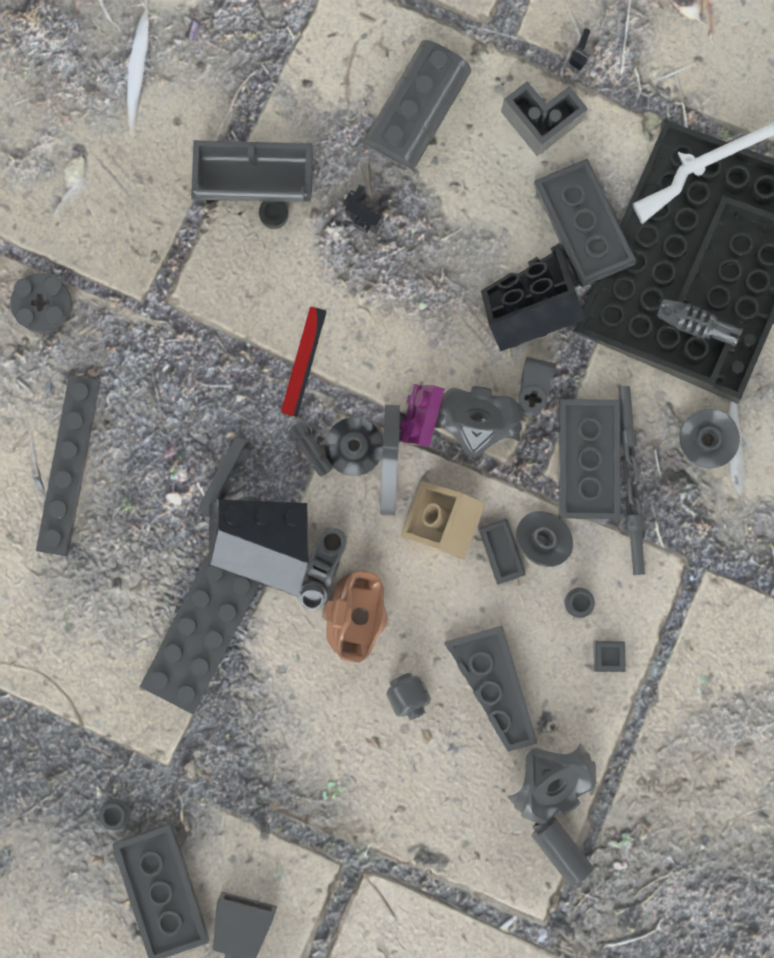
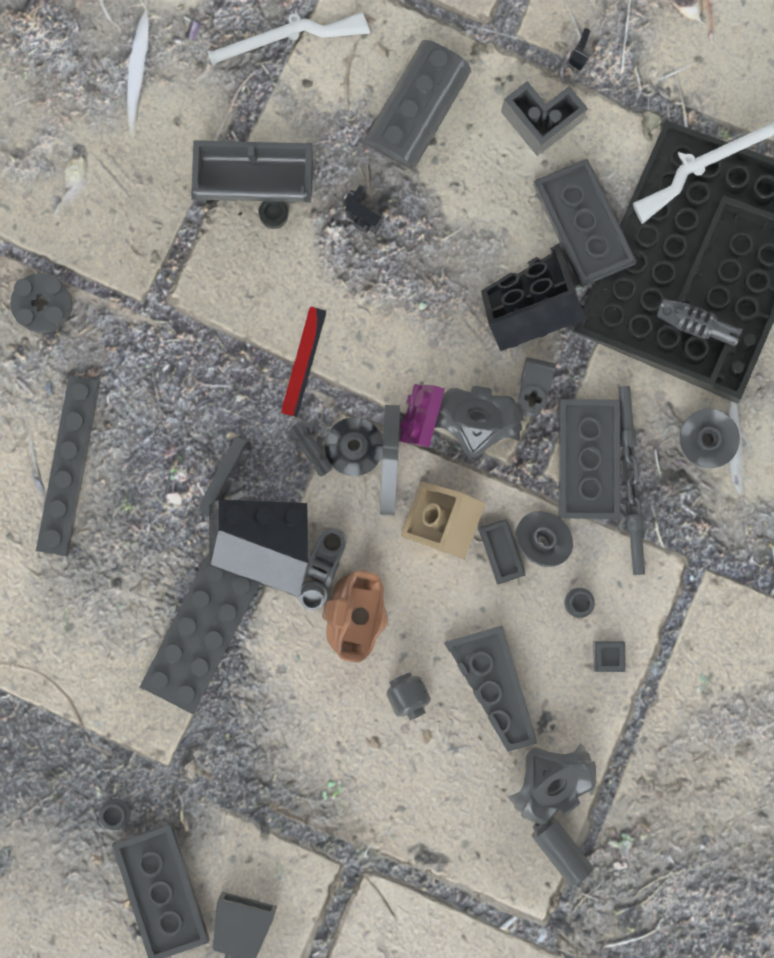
none -> white piece [207,11,370,67]

